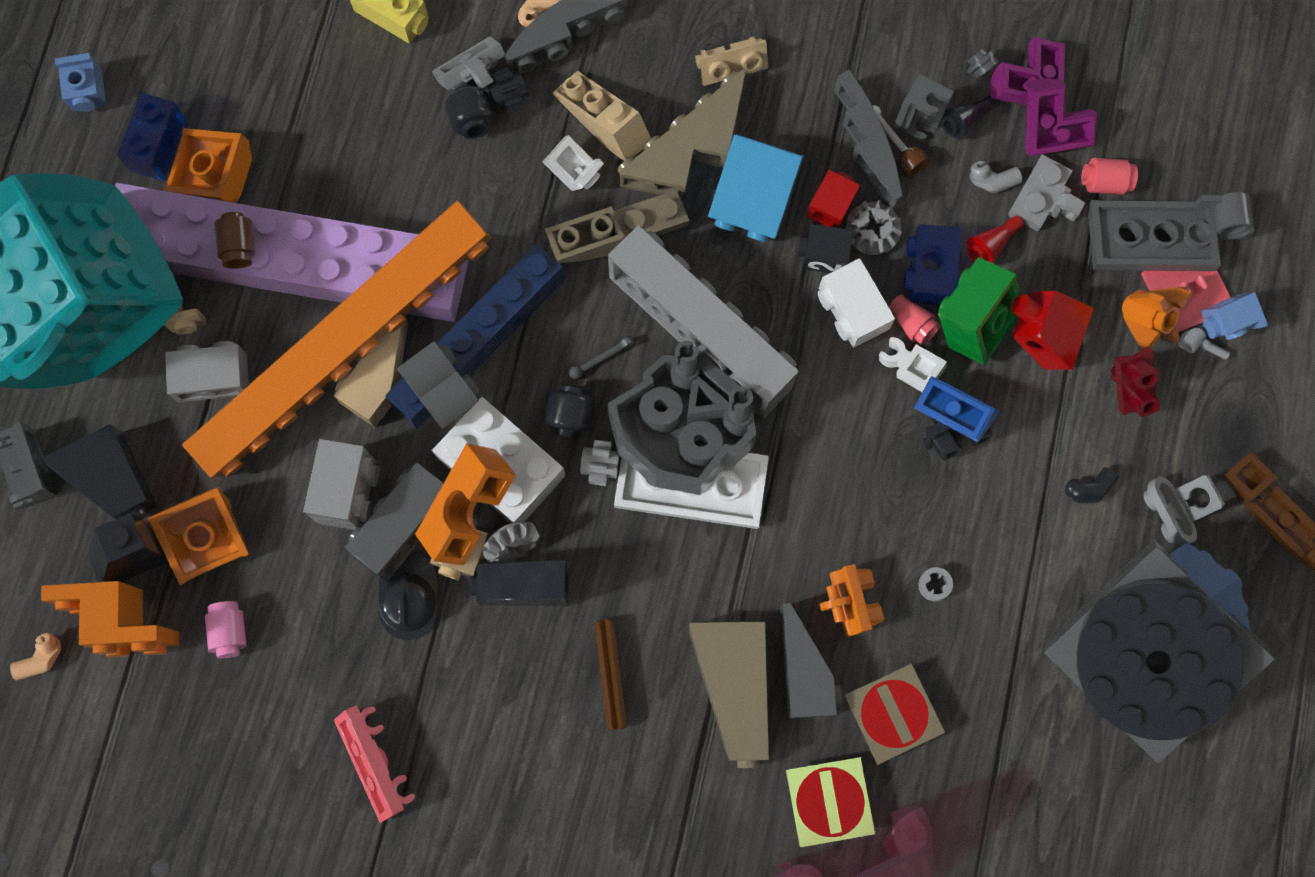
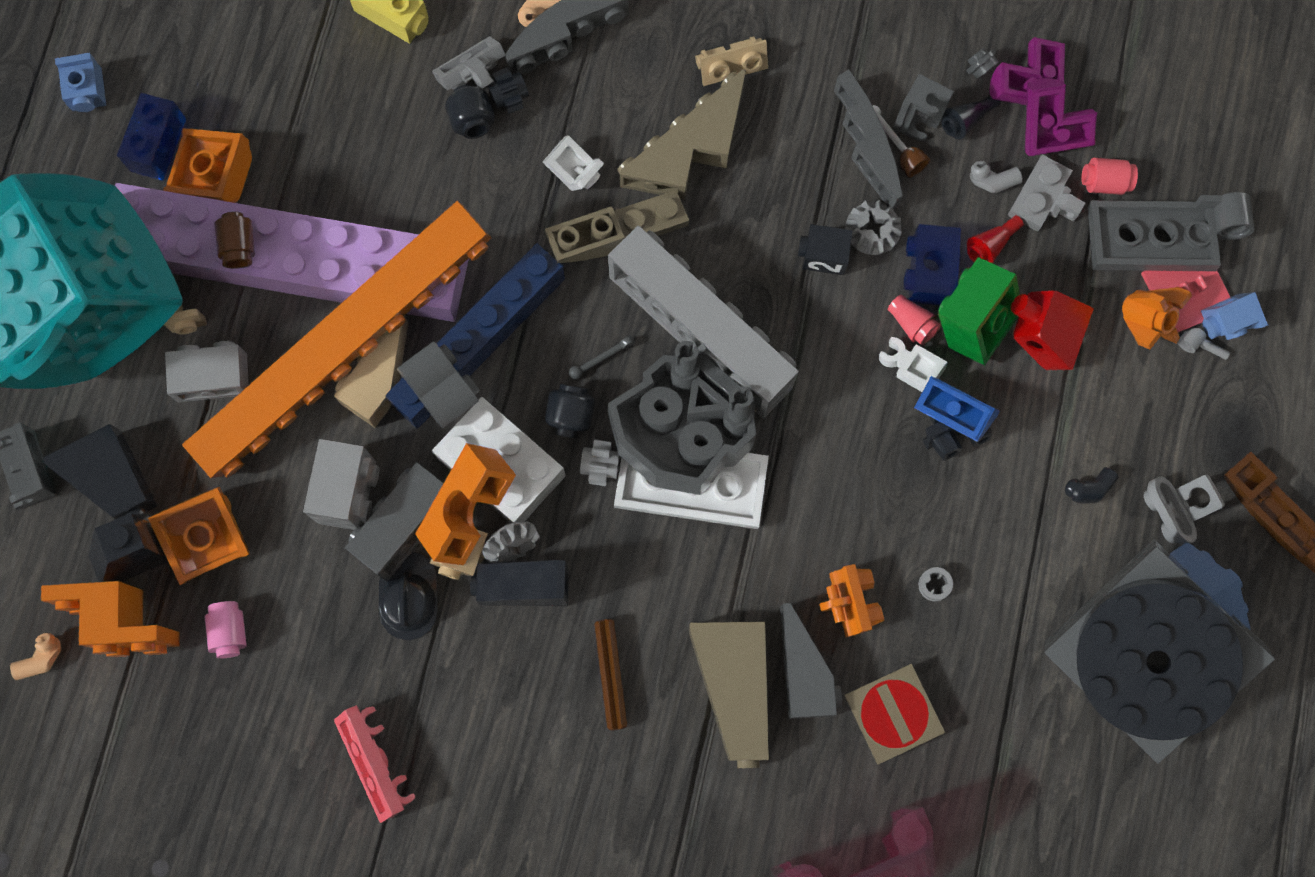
tan slope [553,71,651,161] -> none
dark azure slope [708,134,805,242] -> none
piece [786,757,875,847] -> none
red brick [806,170,860,228] -> none
white brick [818,258,895,348] -> none
dark red hips [1111,346,1160,417] -> none

